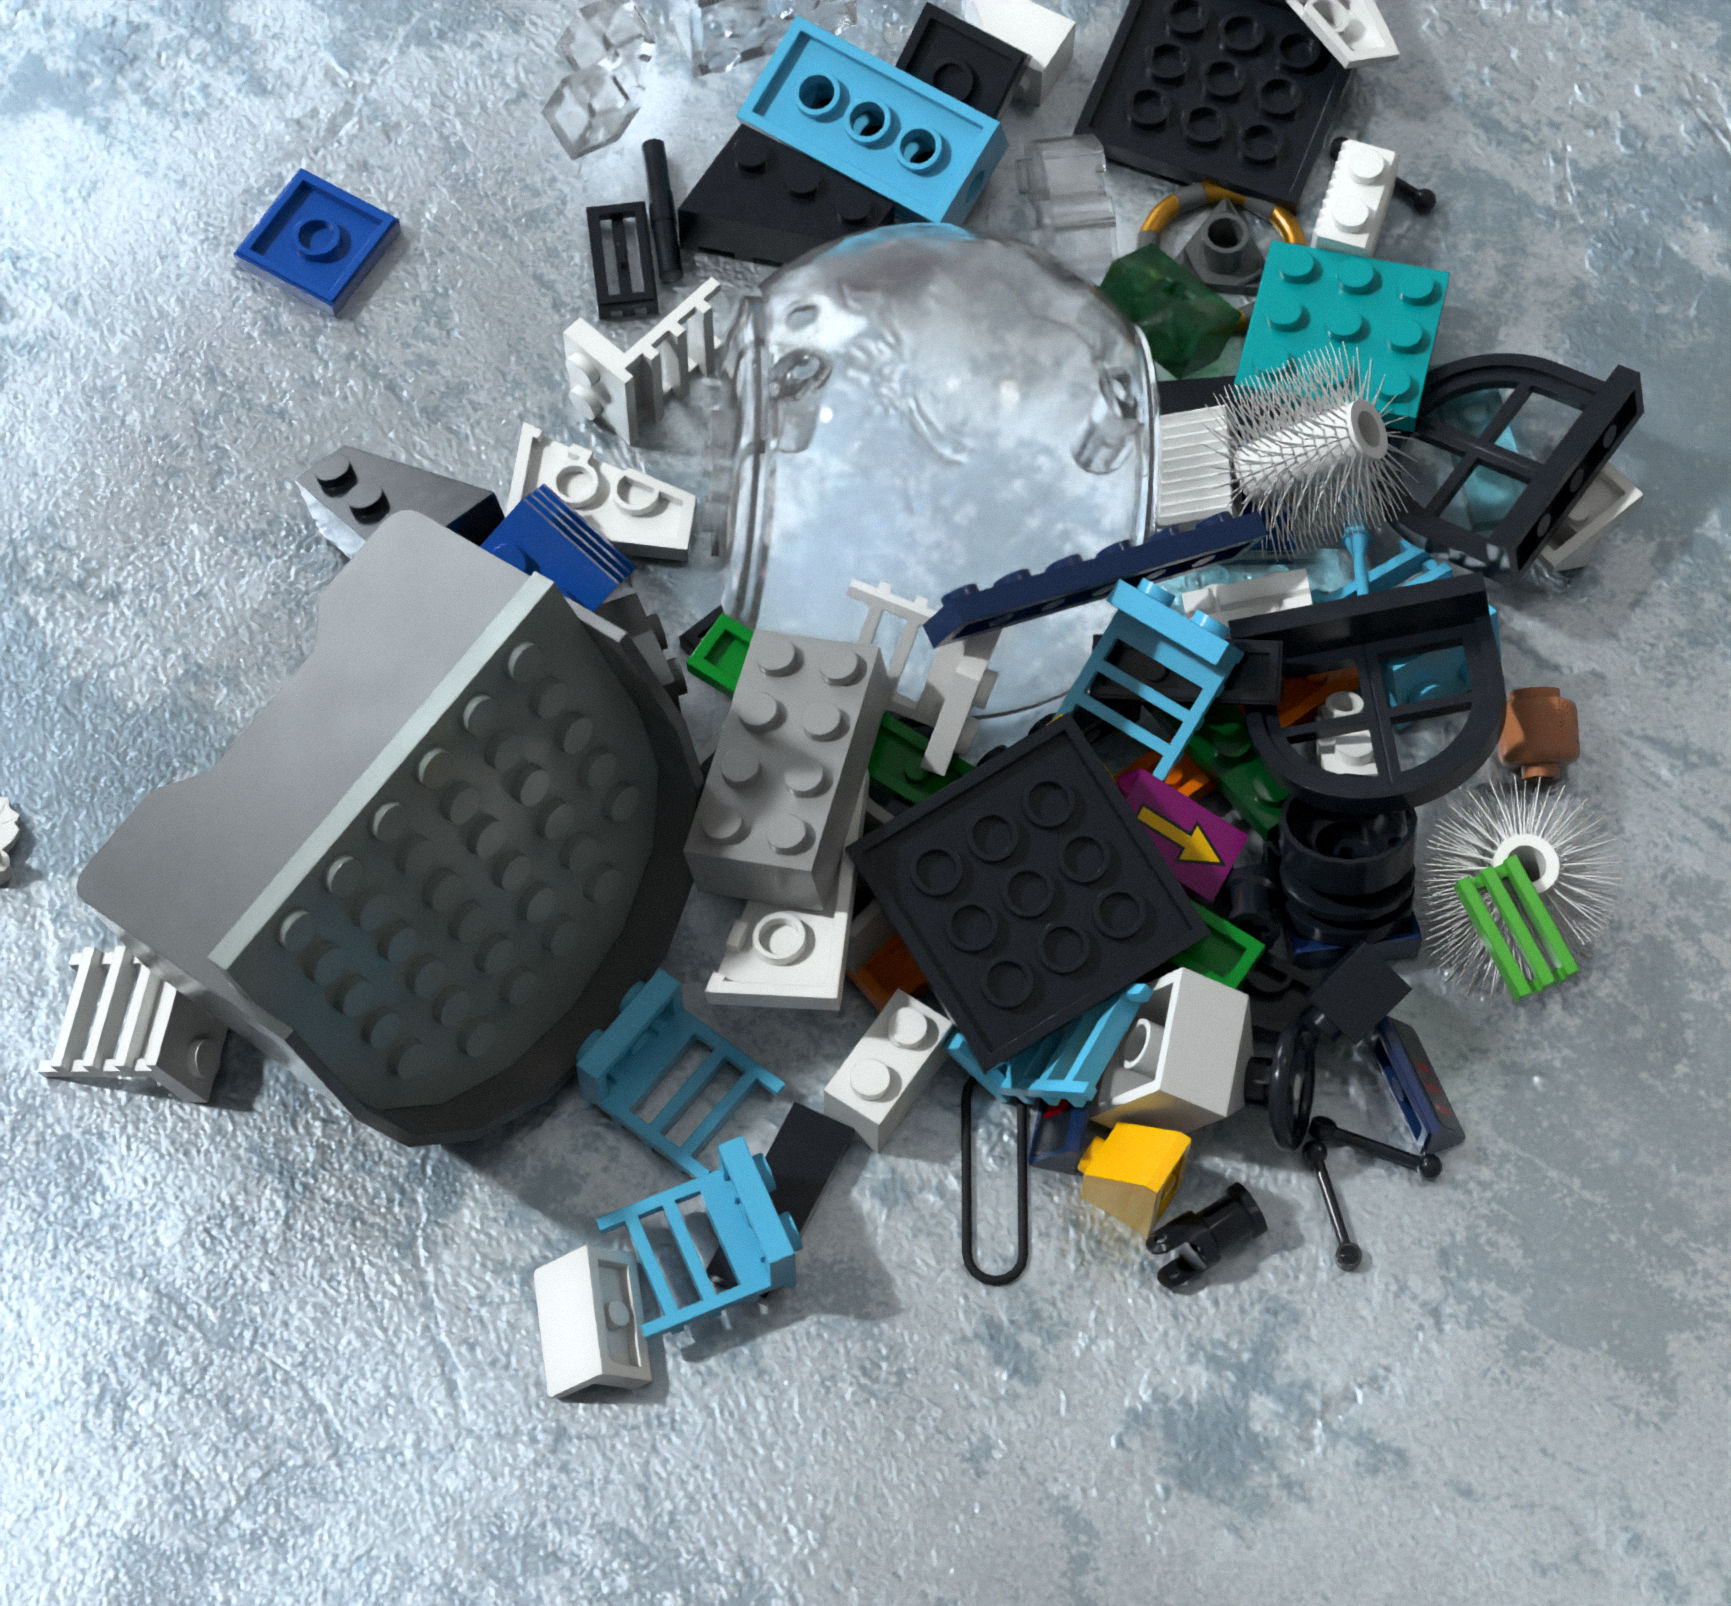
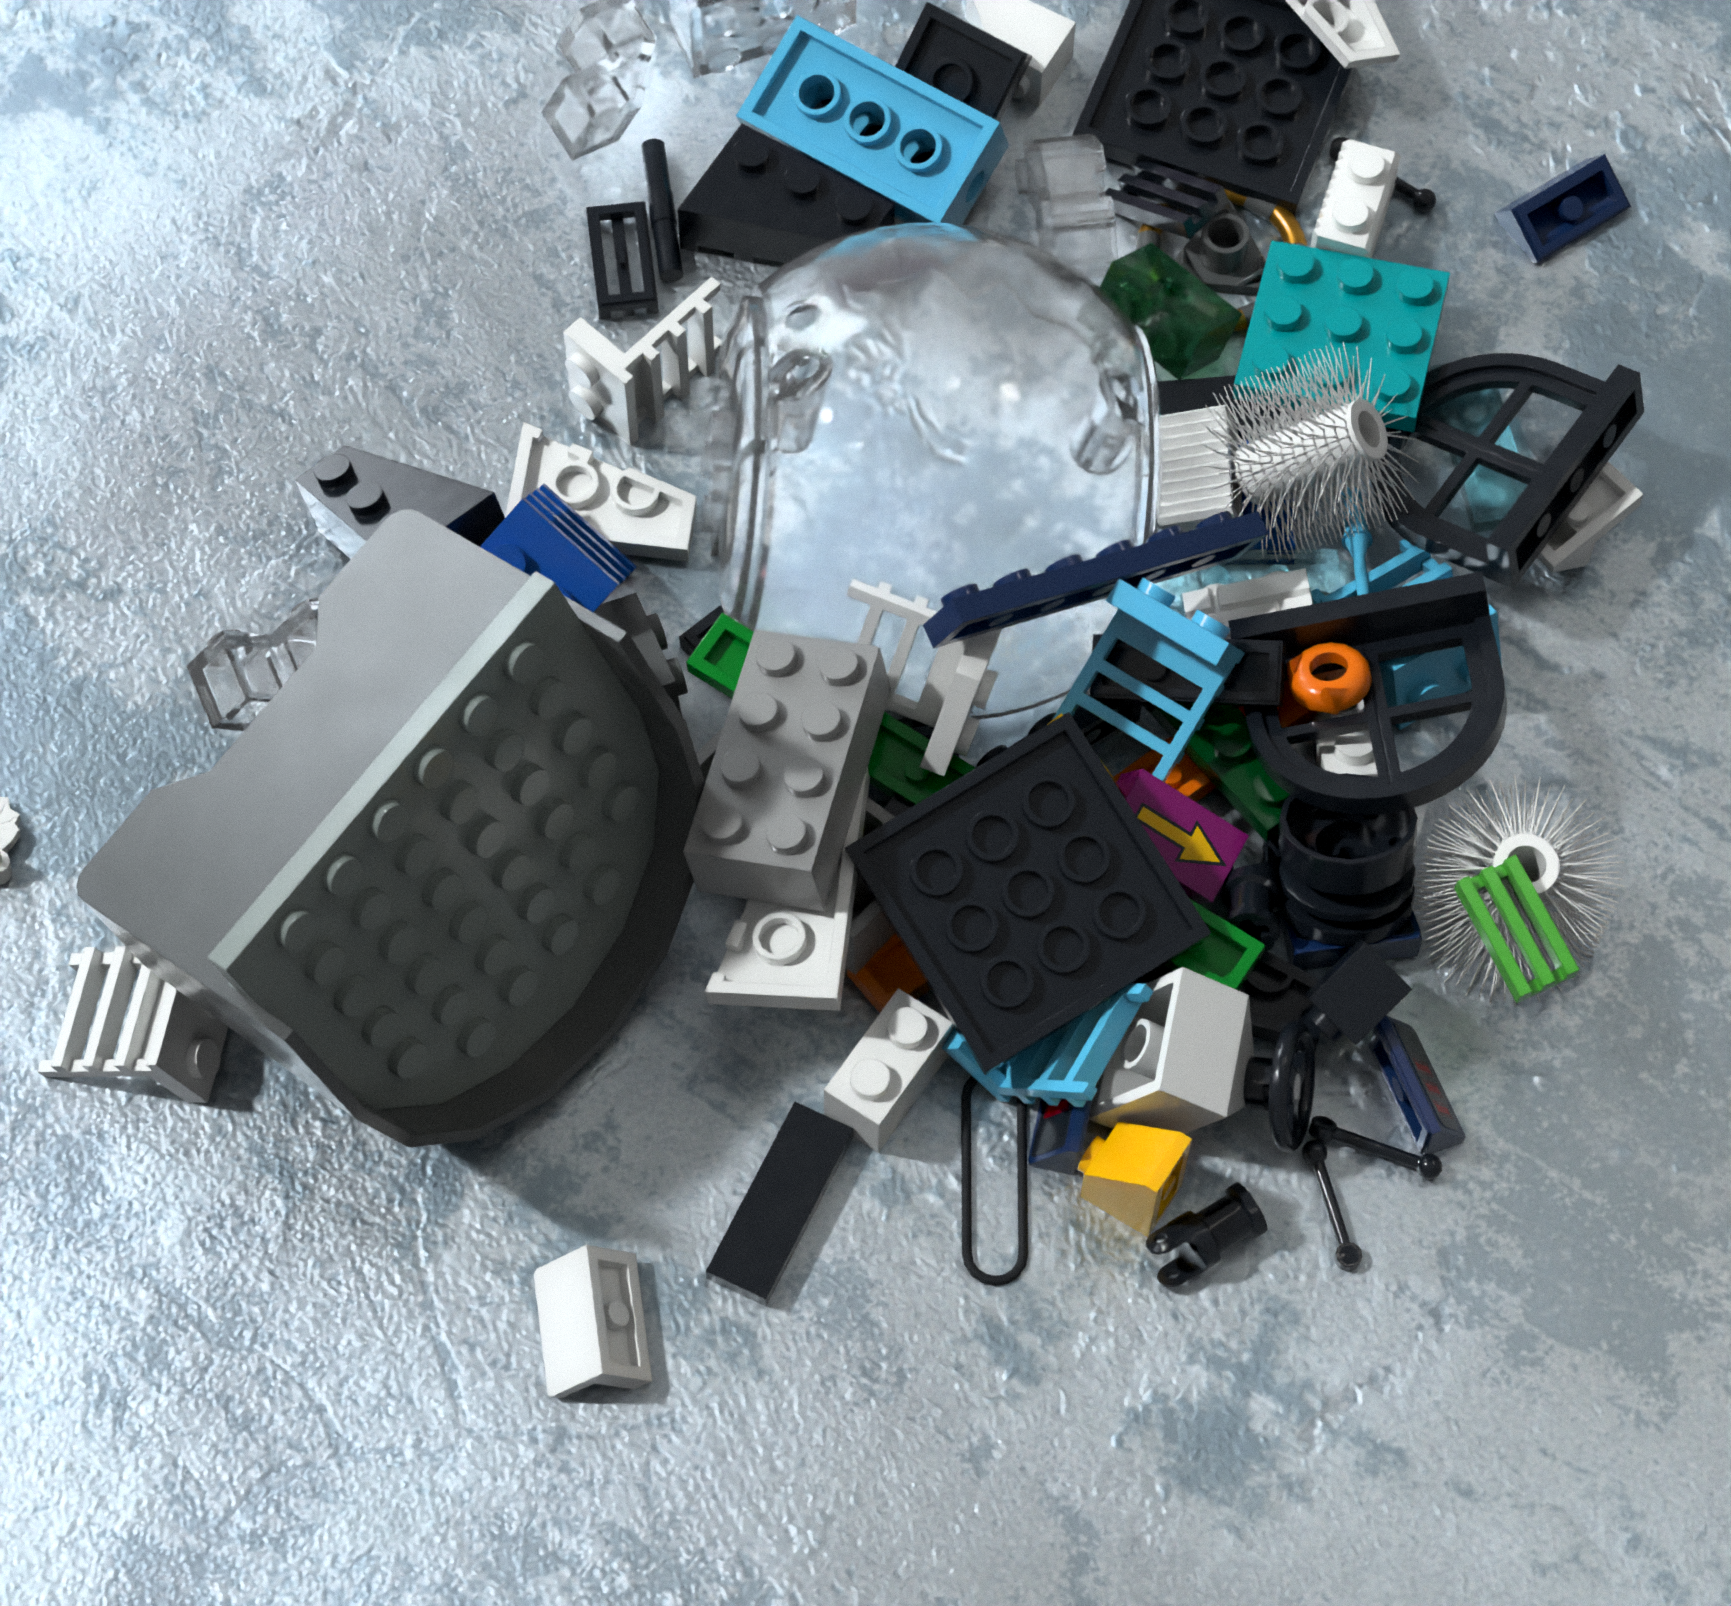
blue tile [233,168,401,318] -> none
medium azure plate [576,968,785,1179] -> none
medium azure plate [595,1135,803,1341] -> none
nougat head [1497,687,1580,782] -> none
none -> clear brick [187,598,319,731]
none -> black tile [1101,162,1229,239]
none -> orange piece [1286,642,1372,715]
none -> dark blue slope [1494,154,1631,263]

